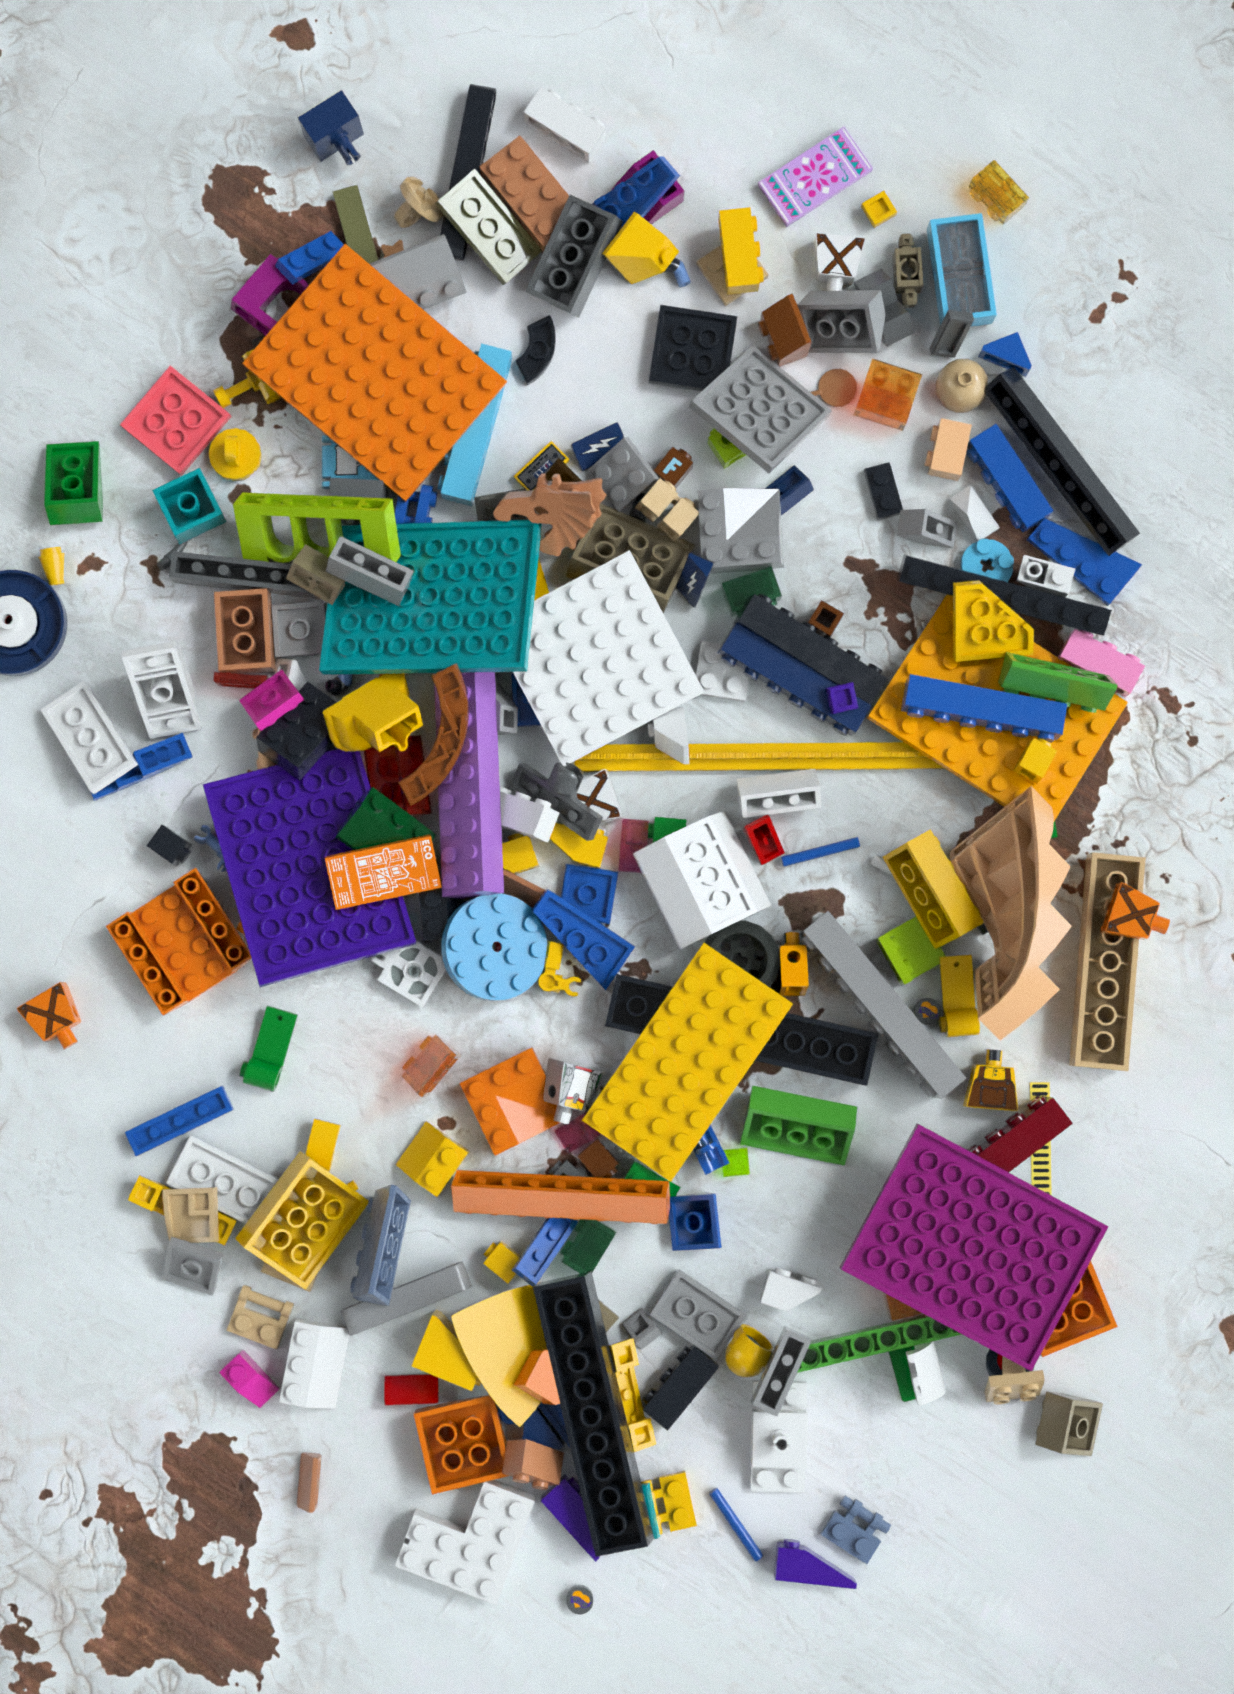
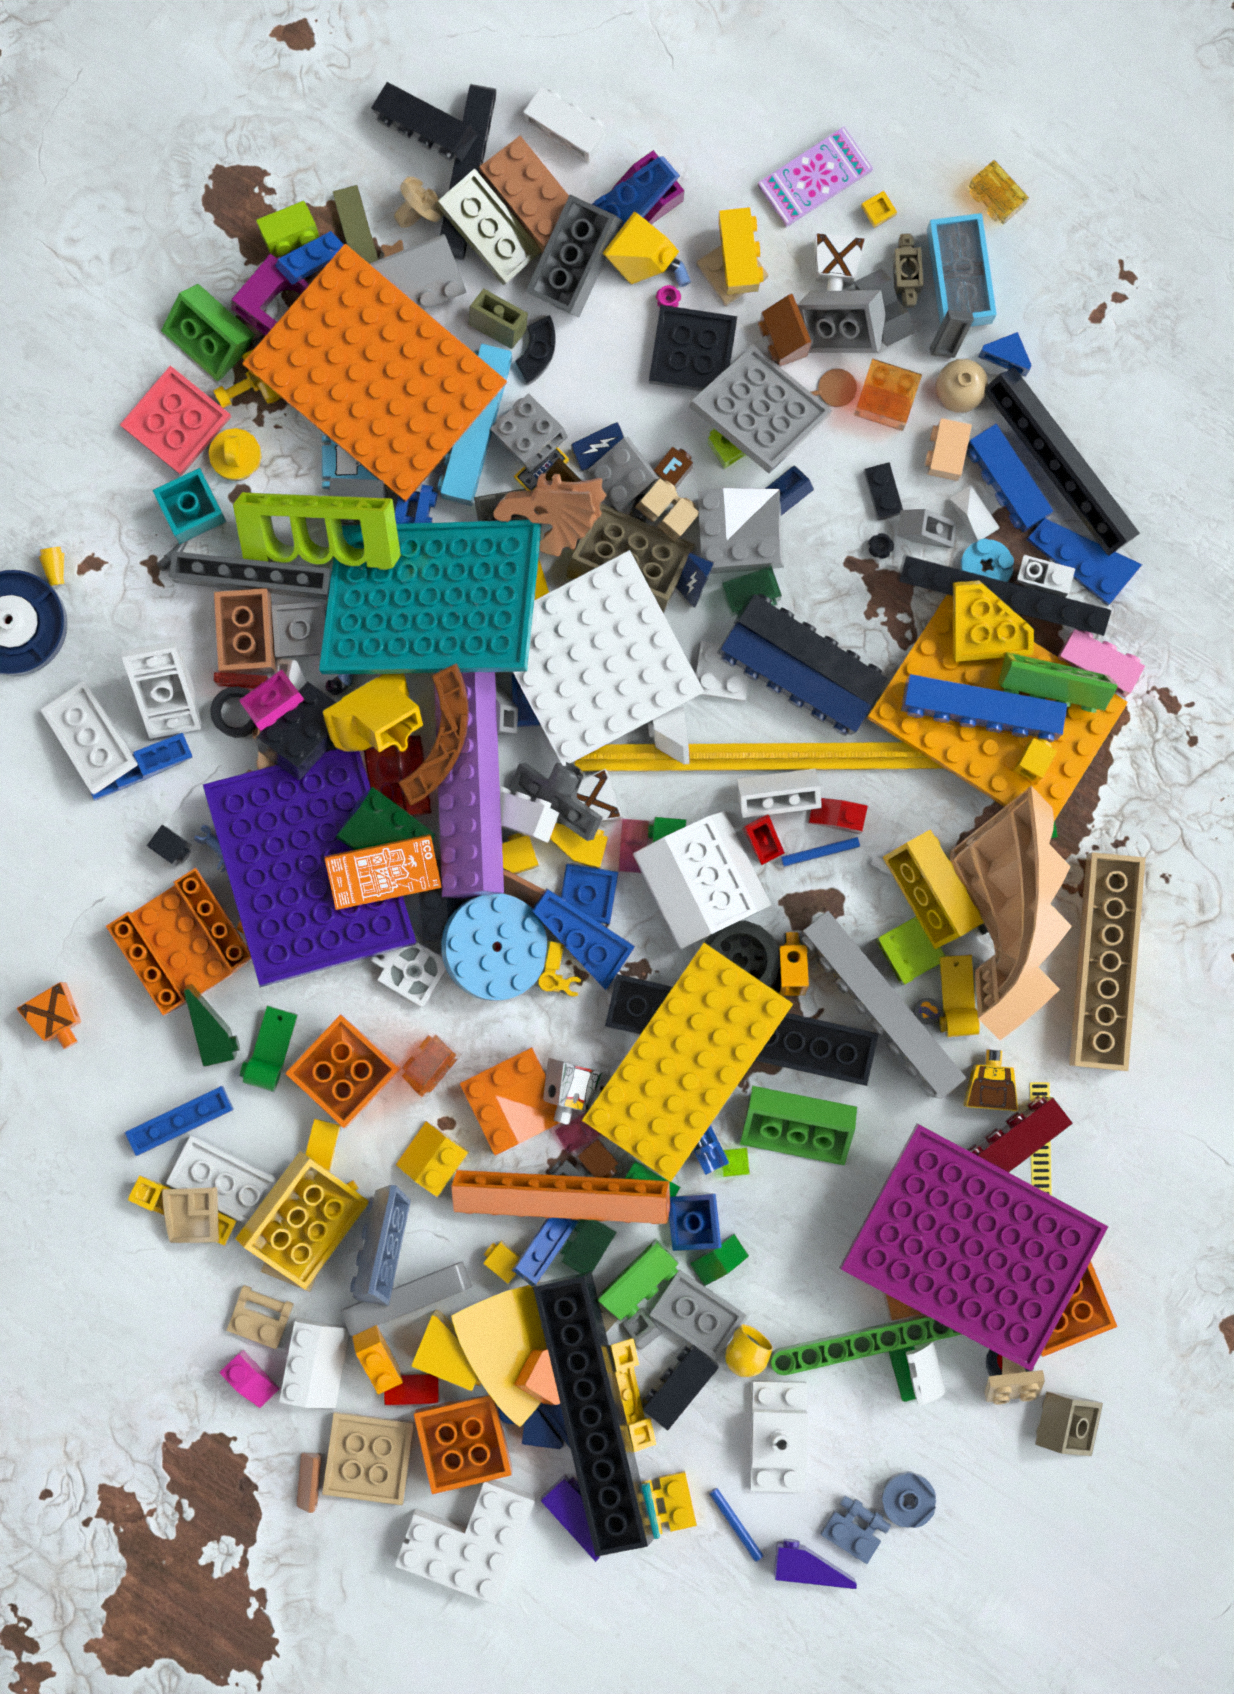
green slope [44,441,103,525] -> none
light grey plate [162,1237,223,1296] -> none
dark tan hinge [286,544,346,605] -> none
dark blue brick [298,90,364,165] -> none
light grey brick [326,536,414,606] -> none
nougat brick [502,1439,564,1490] -> none
dark grey tile [566,1585,593,1615] -> none
light grey brick [751,1326,811,1416] -> none
white slope [759,1267,822,1311] -> none
reddish brown brick [808,600,844,638] -> none
dark purple tile [826,682,858,714] -> none
orange torso [1100,882,1170,940] -> none
none -> bright green slope [161,284,255,381]
none -> dark green slope [184,984,240,1067]
none -> black tyre [210,686,258,738]
none -> lime brick [256,200,319,257]
none -> orange slope [285,1014,402,1128]
none -> tan plate [322,1411,415,1505]
none -> light orange brick [352,1325,403,1394]
none -> black brick [371,82,478,162]
none -> olive brick [468,288,528,349]
none -> light grey brick [490,393,568,472]
none -> bright green slope [598,1239,679,1321]
none -> dark pink plate [656,285,681,307]
none -> green slope [690,1234,749,1286]
none -> red slope [808,798,868,834]
none -> black plate [868,533,894,559]
none -> sand blue plate [881,1471,936,1528]

